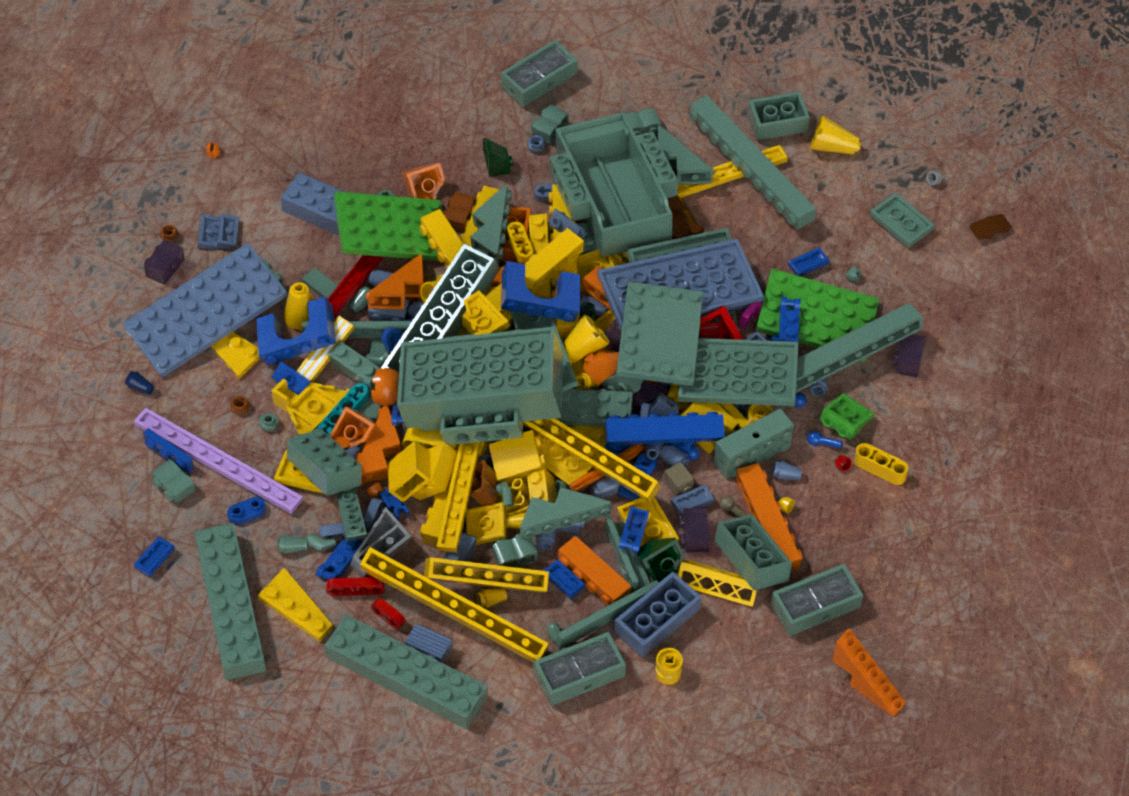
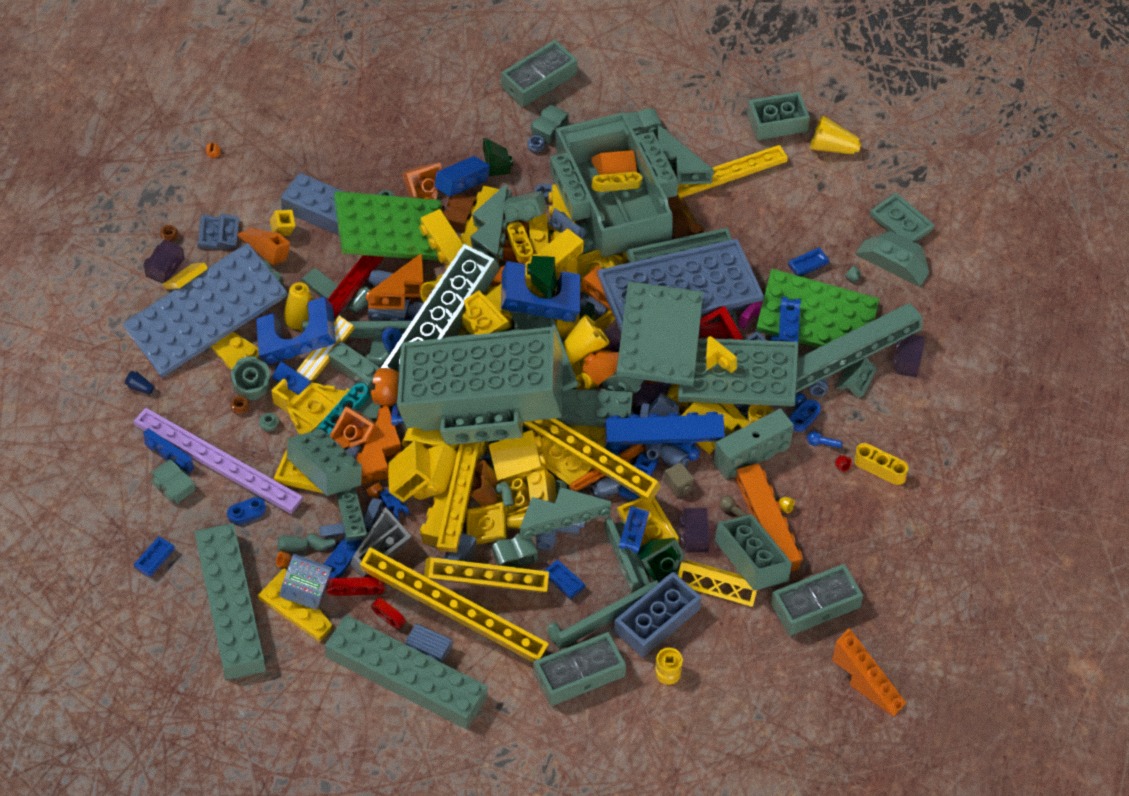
yellow cone [476,589,507,609] -> none
orange brick [558,536,631,606] -> none
sand blue plate [670,485,715,517] -> none
sand green brick [689,95,816,230] -> none
sand blue cone [772,460,802,480] -> none
bright green plate [819,393,875,440] -> none
light grey hinge [927,171,943,185] -> none
reddish brown slope [969,214,1012,240] -> none
none -> yellow tile [162,262,208,290]
none -> sand green brick [231,356,270,400]
none -> orange slope [237,228,290,265]
none -> yellow brick [270,210,296,236]
none -> orange hinge [276,552,292,568]
none -> sand blue slope [279,554,332,610]
none -> blue brick [435,156,490,197]
none -> sand green brick [502,191,547,223]
none -> dark green slope [527,256,557,298]
none -> orange slope [591,150,637,175]
none -> yellow beam [591,172,642,192]
none -> yellow slope [706,336,737,373]
none -> blue plate [790,400,821,432]
none -> sand green panel [835,357,877,398]
none -> sand green wedge [856,231,929,287]

